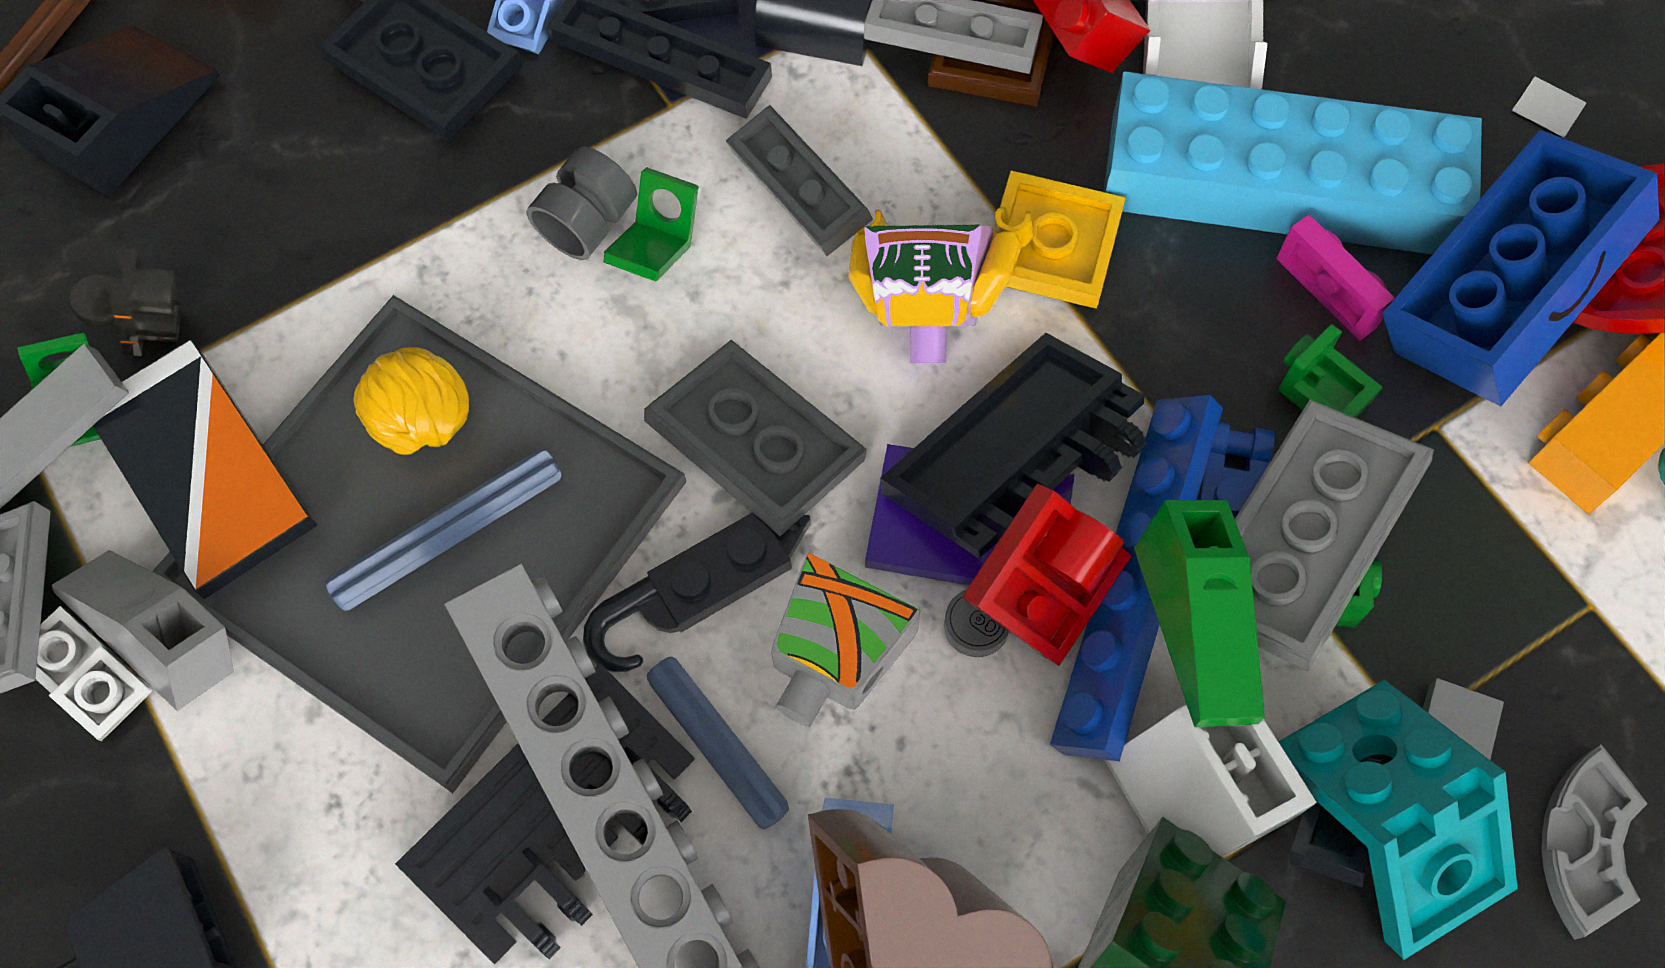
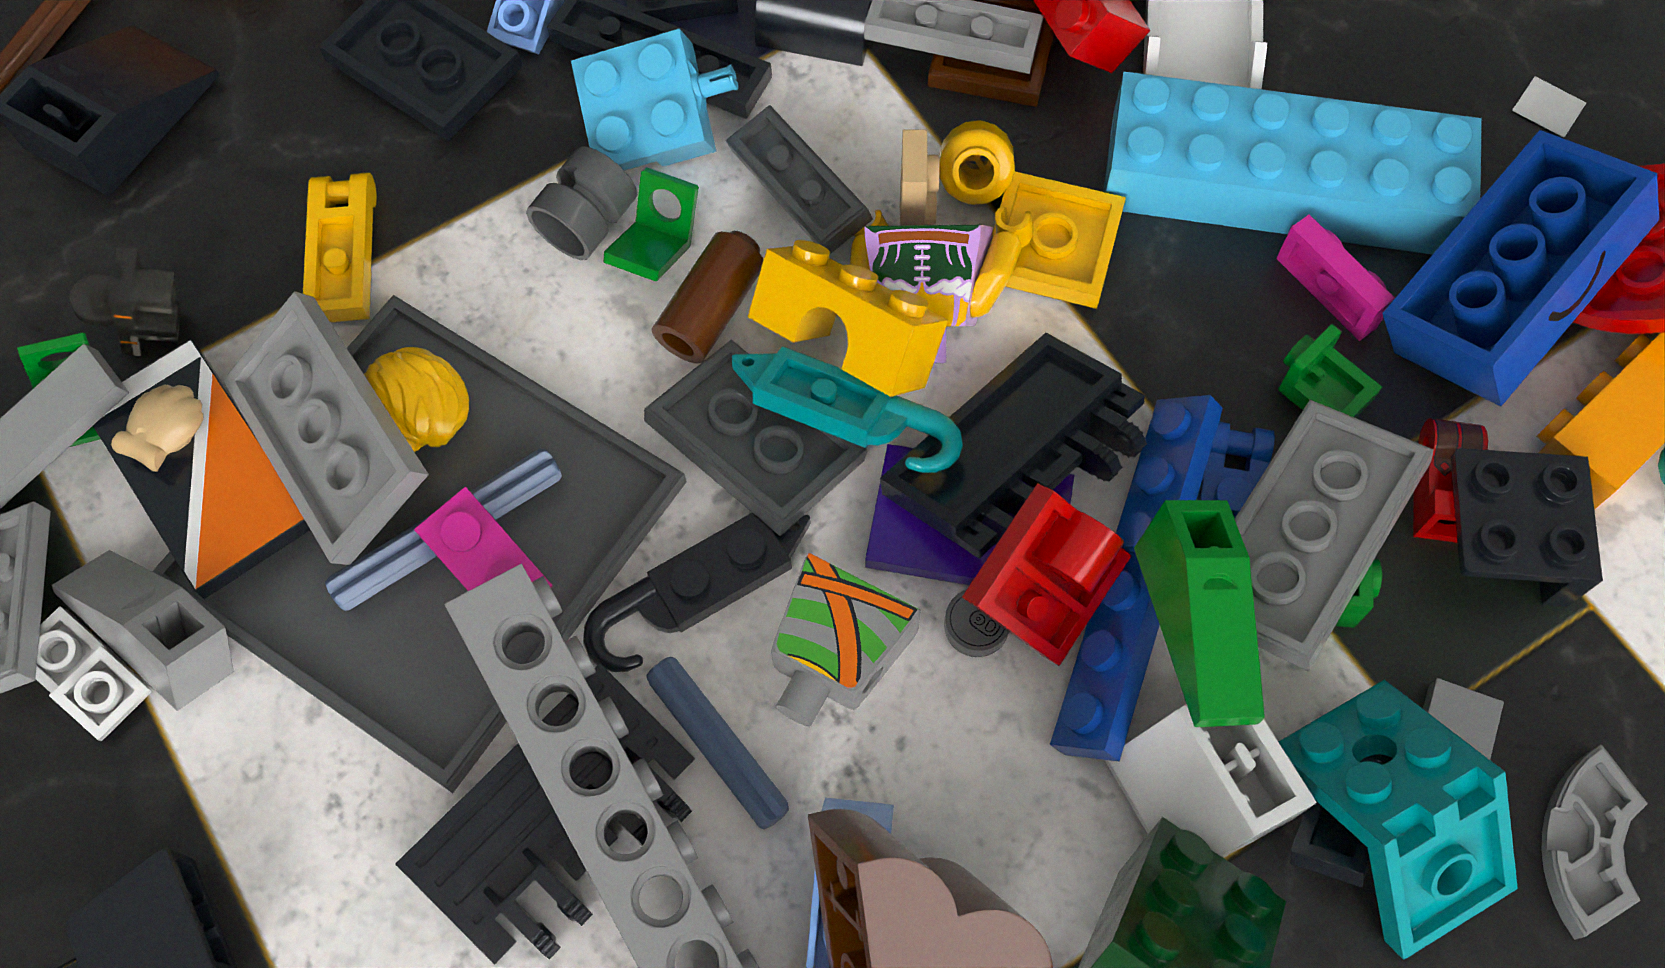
none -> tan animal [111,385,203,472]
none -> light grey plate [223,291,429,565]
none -> yellow plate [303,173,377,322]
none -> dark pink plate [414,486,553,591]
none -> medium azure plate [571,29,738,170]
none -> reddish brown brick [652,230,764,364]
none -> teal plate [732,346,963,473]
none -> yellow arch [748,240,948,397]
none -> tan plate [900,129,939,226]
none -> yellow head [939,120,1015,205]
none -> red leg [1413,418,1488,543]
none -> black bracket [1451,448,1603,606]

